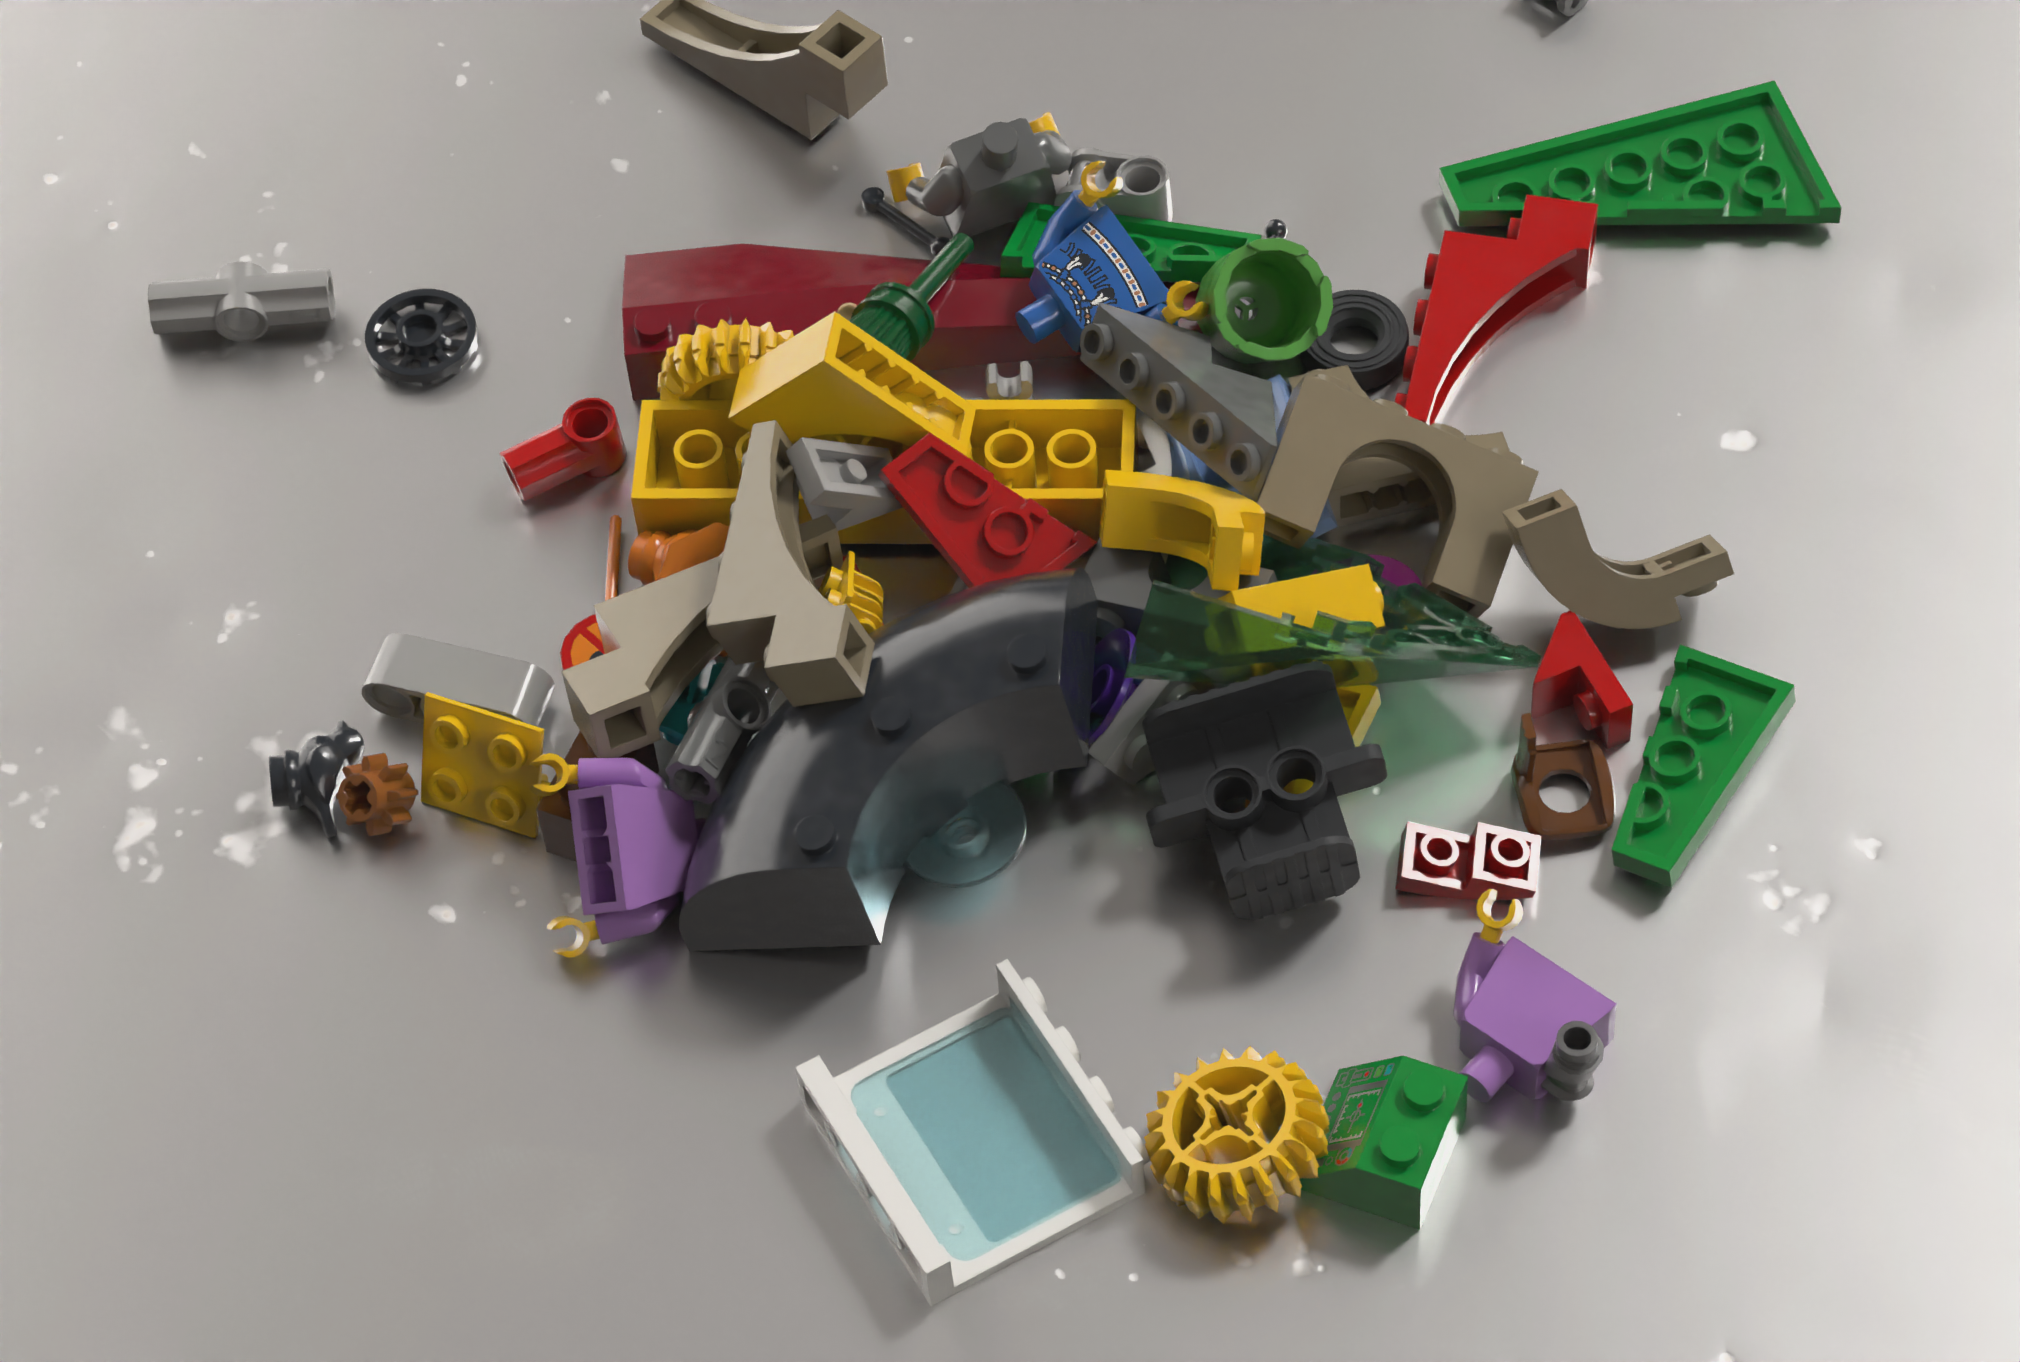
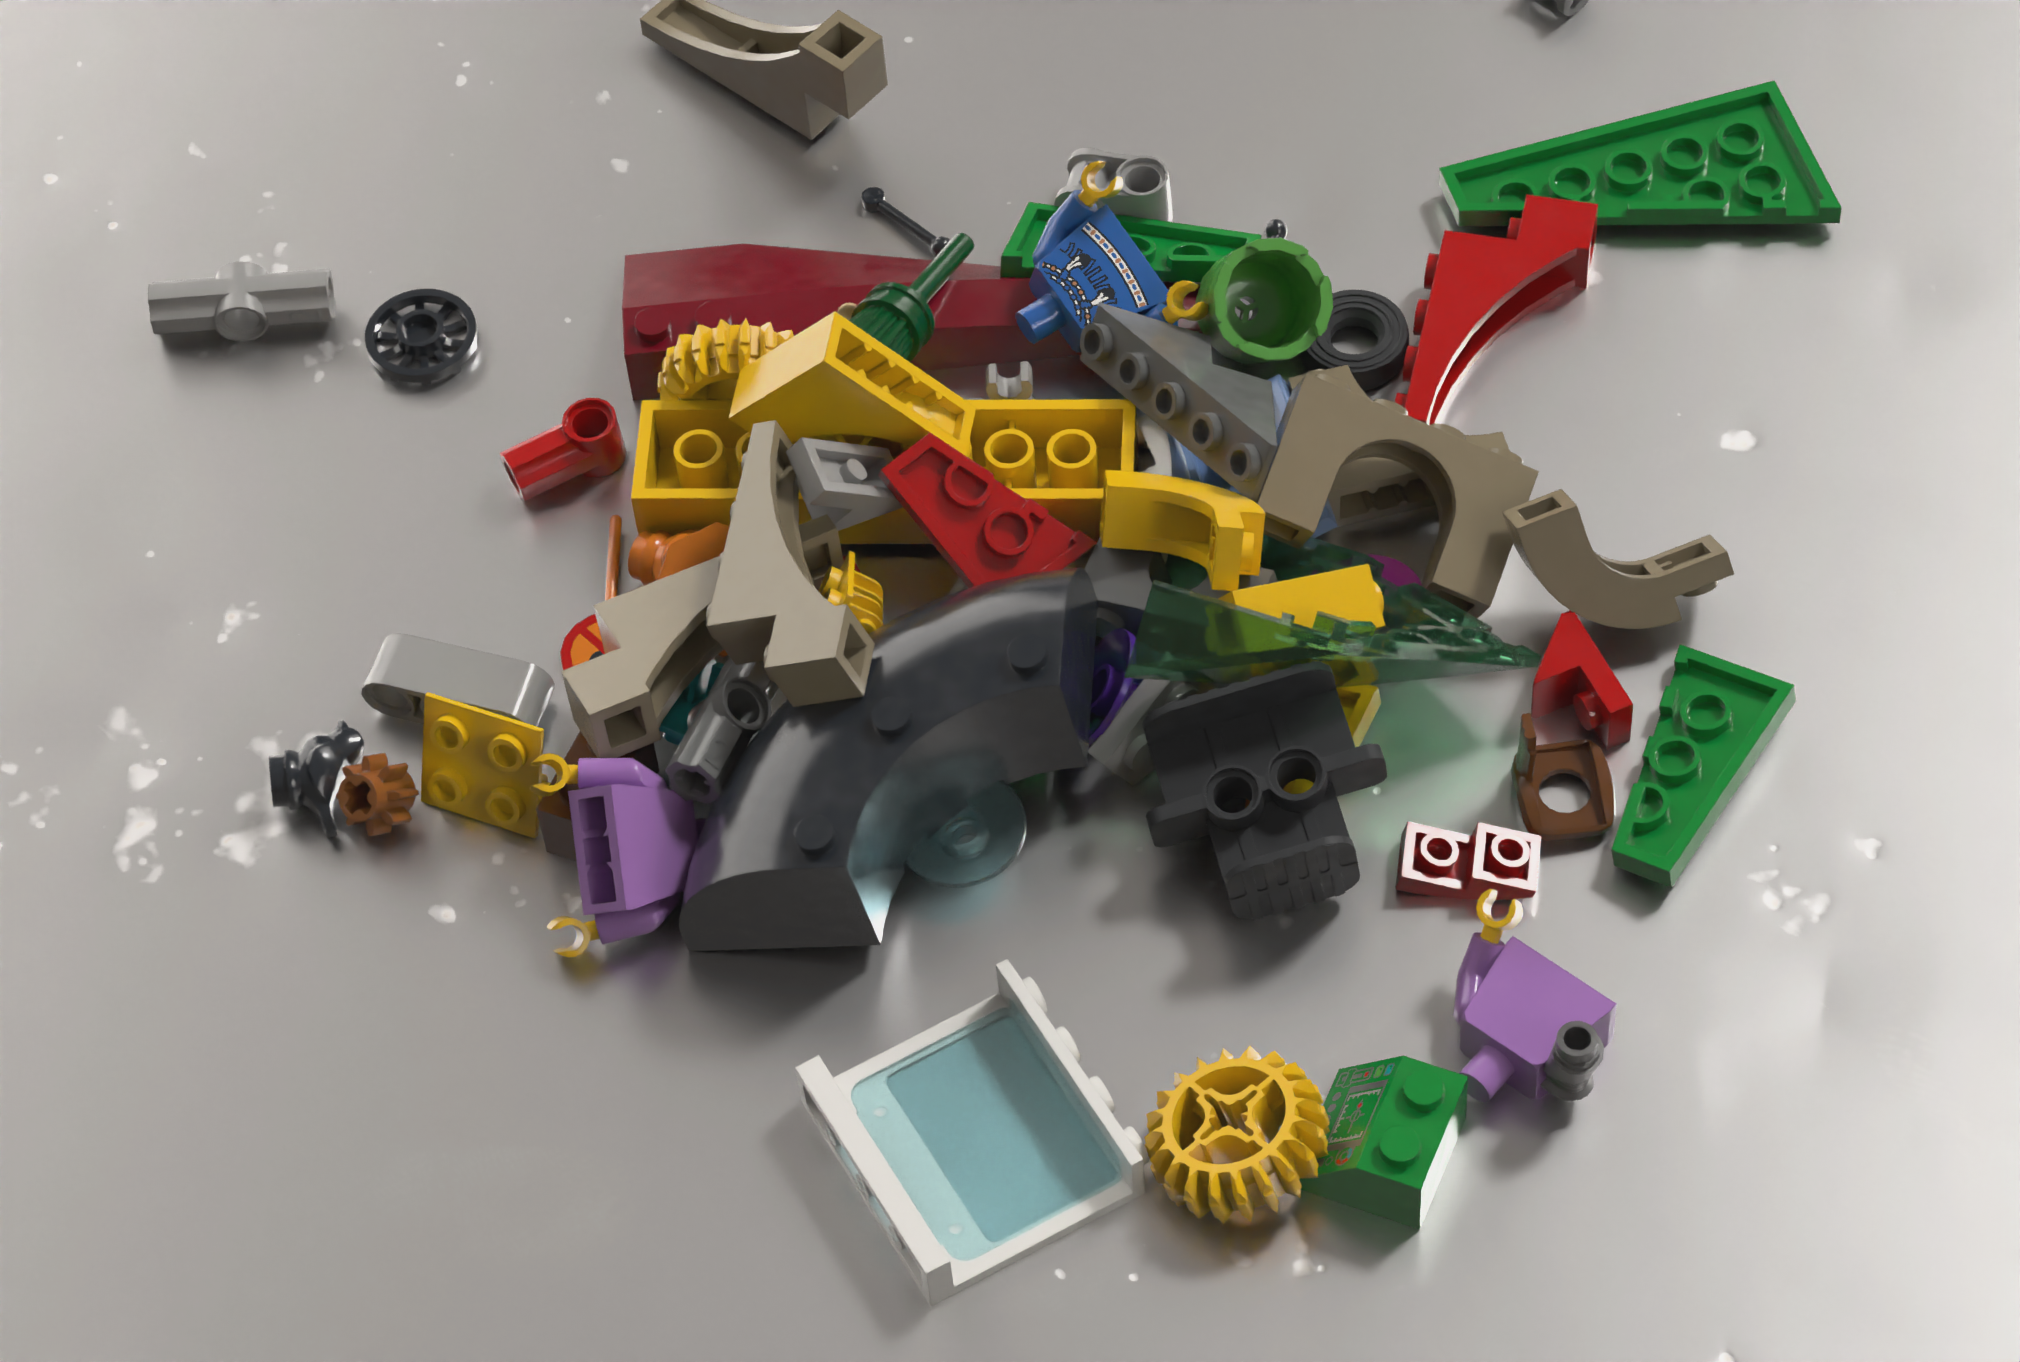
dark grey torso [886,112,1072,237] -> none

